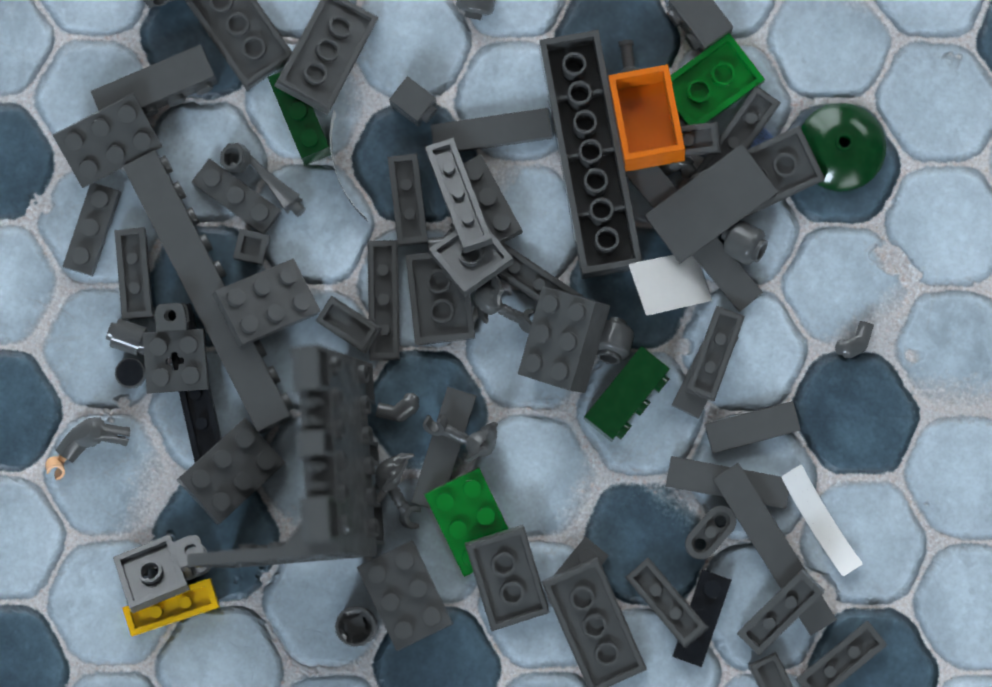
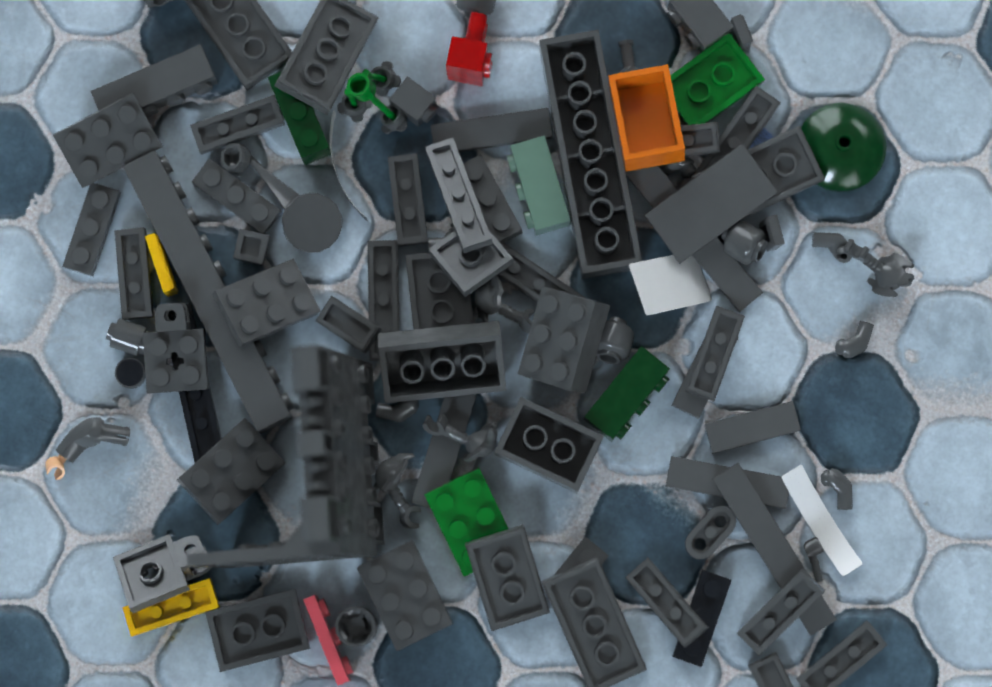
none -> yellow tile [145,233,179,297]
none -> dark grey plate [190,95,285,155]
none -> dark grey plate [205,589,311,672]
none -> dark grey tile [282,193,342,253]
none -> coral plate [303,595,354,686]
none -> plant [337,61,408,134]
none -> dark grey brick [378,321,507,403]
none -> red brick [446,12,493,87]
none -> dark grey brick [494,397,604,494]
none -> sand green brick [506,135,570,236]
none -> dark grey tile [730,14,753,51]
none -> dark grey tile [759,215,785,252]
none -> dark grey hand [804,537,824,582]
none -> dark grey arm [812,232,852,263]
none -> dark grey arm [821,468,853,510]
none -> dark grey piece [843,239,915,297]

